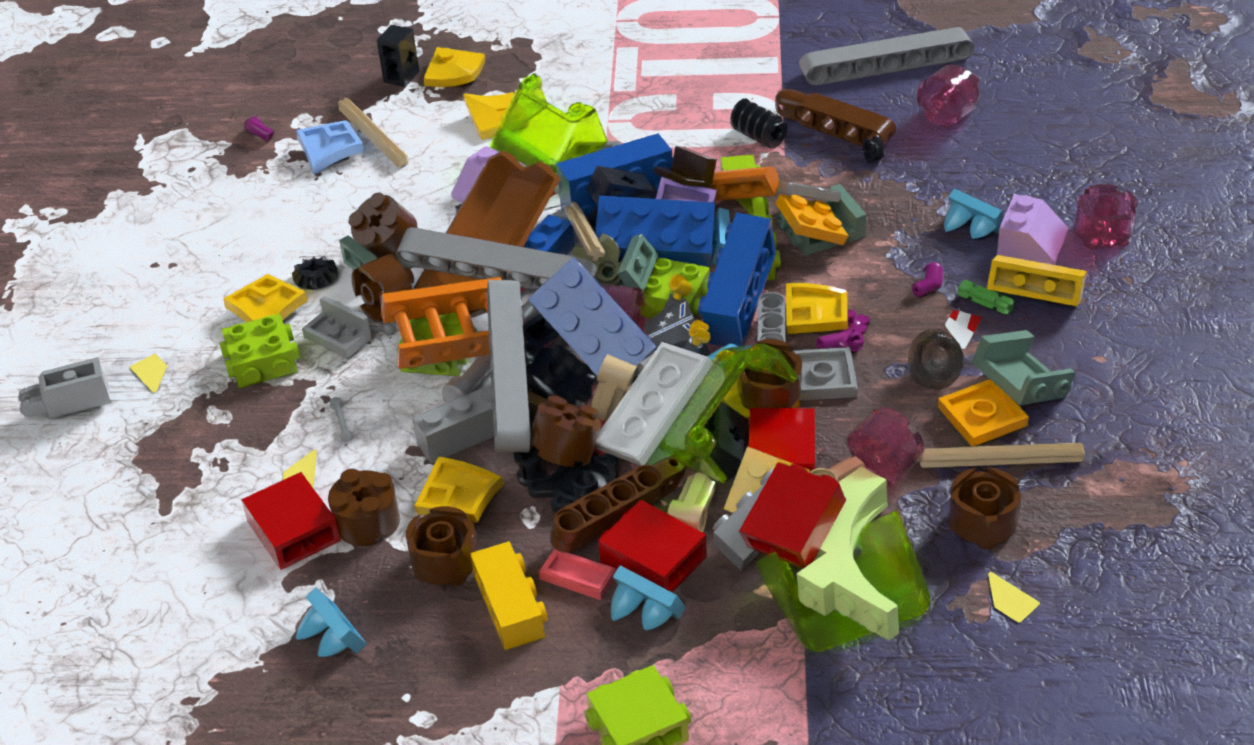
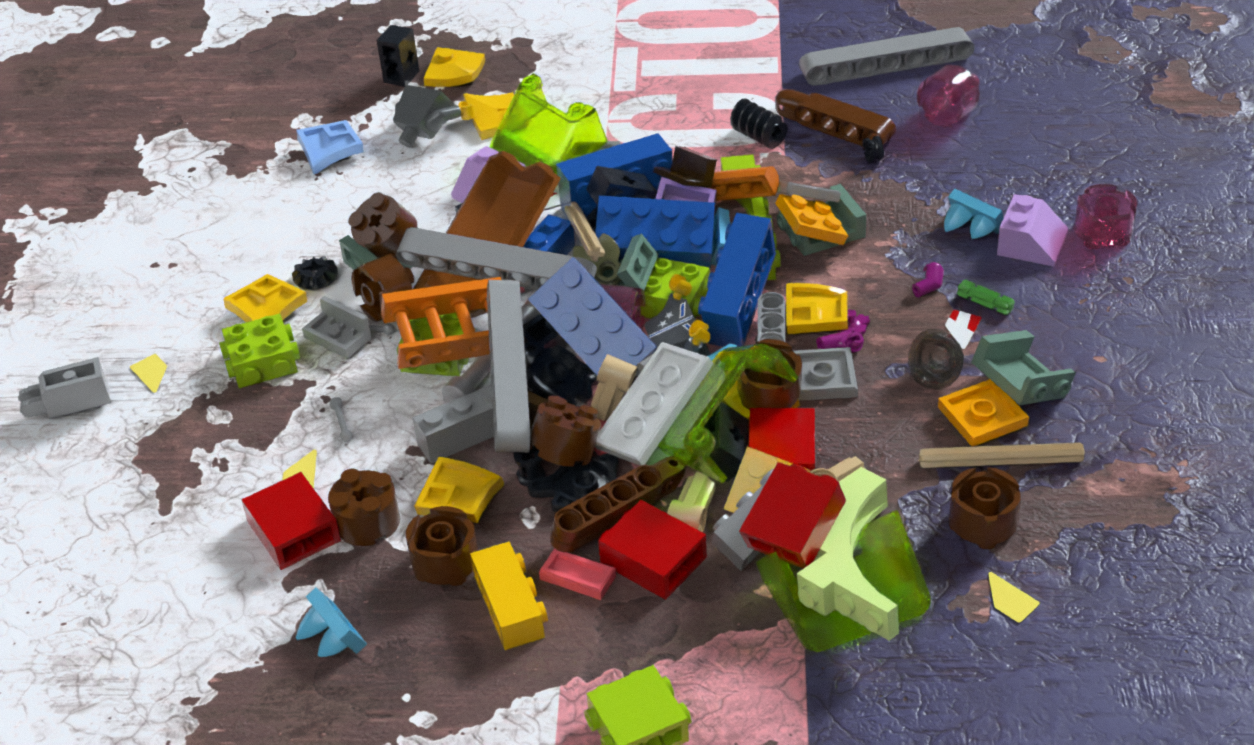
magenta arm [244,116,275,142] -> none
tan axle [338,98,409,167] -> none
medium azure tile [611,566,686,630] -> none
clear pink brick [847,407,925,487] -> none
yellow brick [987,255,1087,306] -> none
none -> dark grey torso [393,85,476,148]

